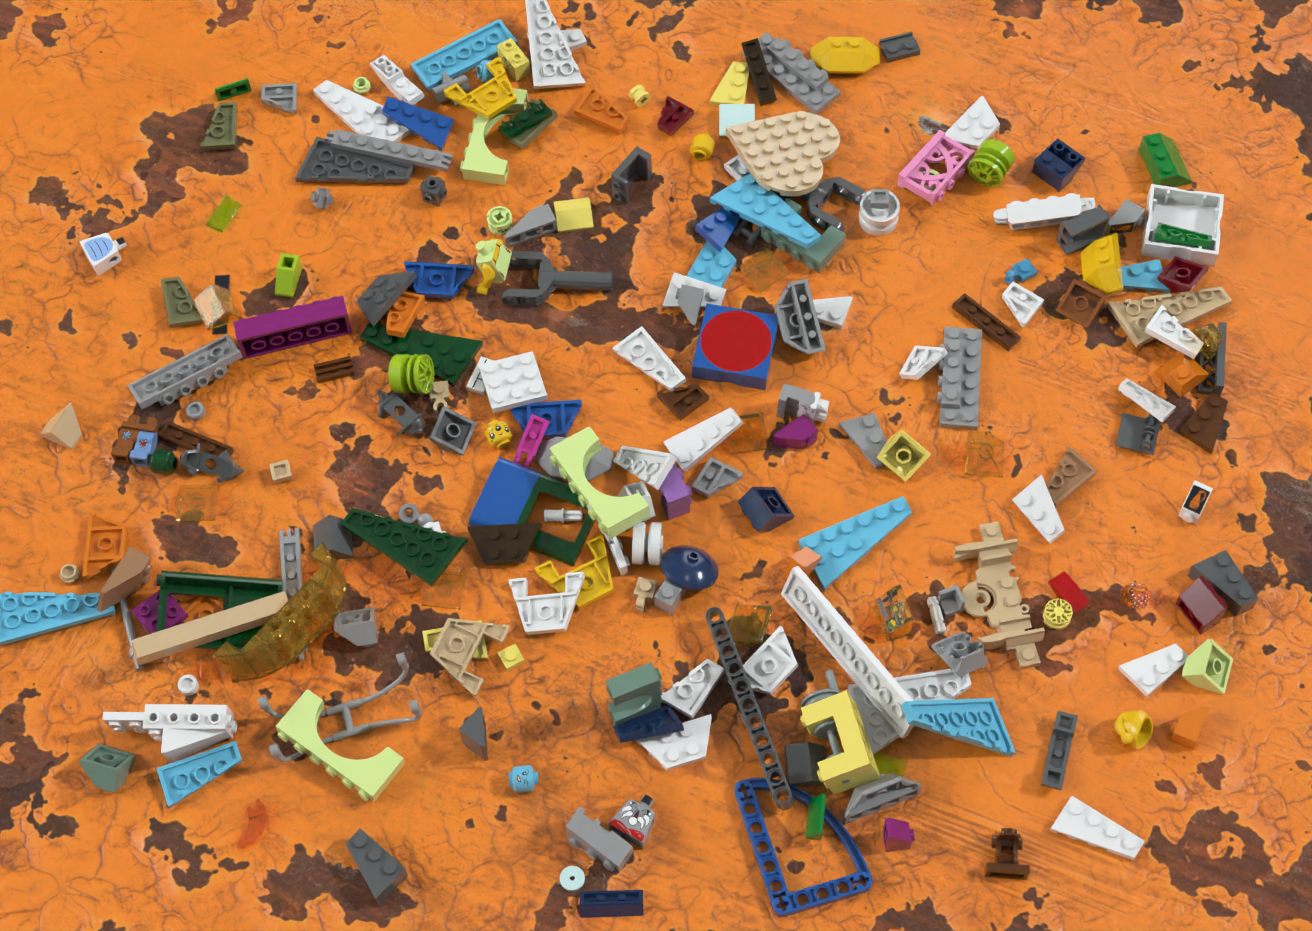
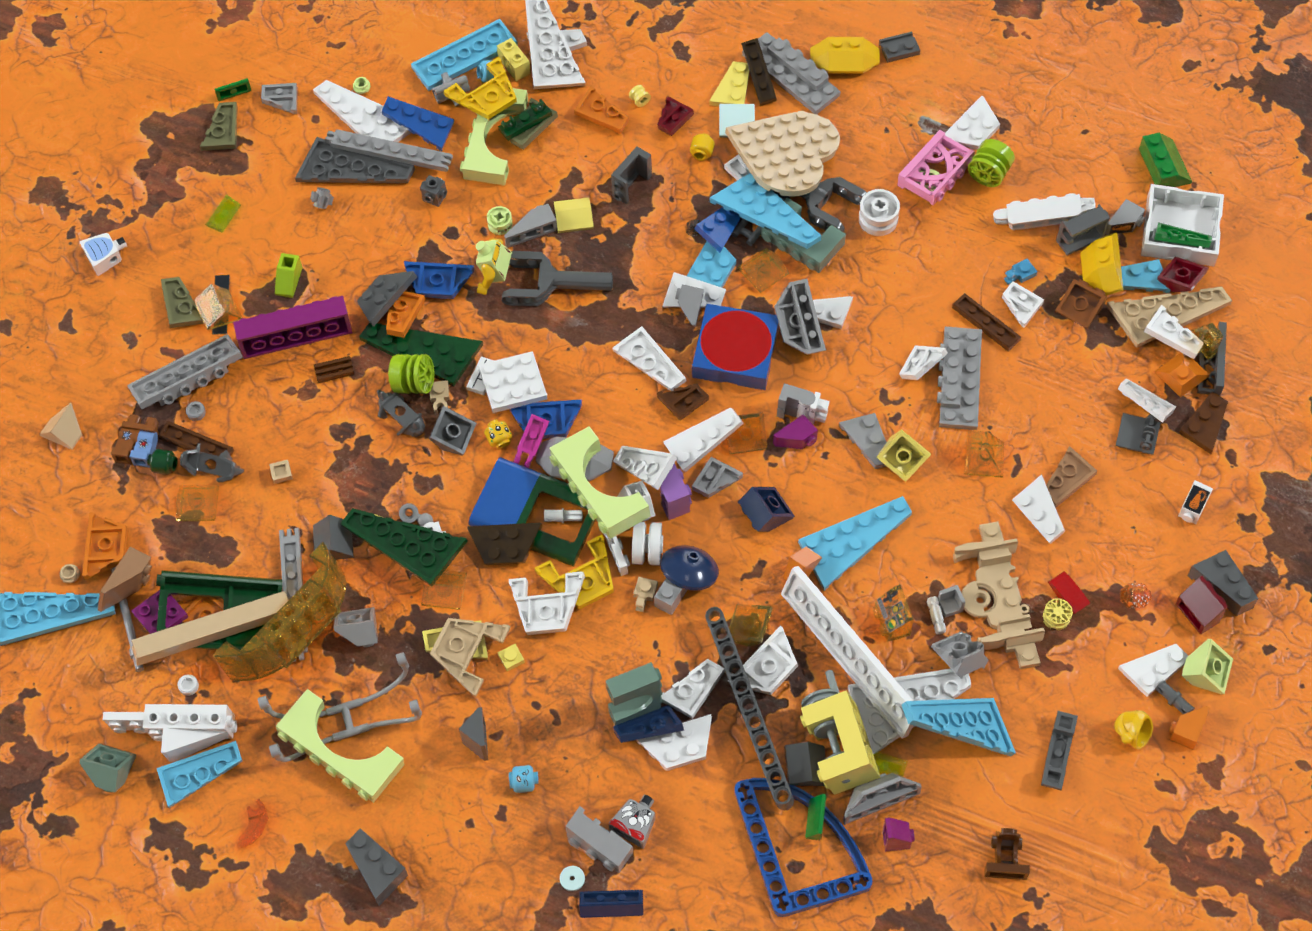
white slope [370,55,425,105] -> none
light grey tile [871,189,889,208] -> none
dark blue slope [1032,138,1086,192] -> none
white wing [1050,796,1145,860] -> none
none -> dark grey pin [1155,680,1195,714]

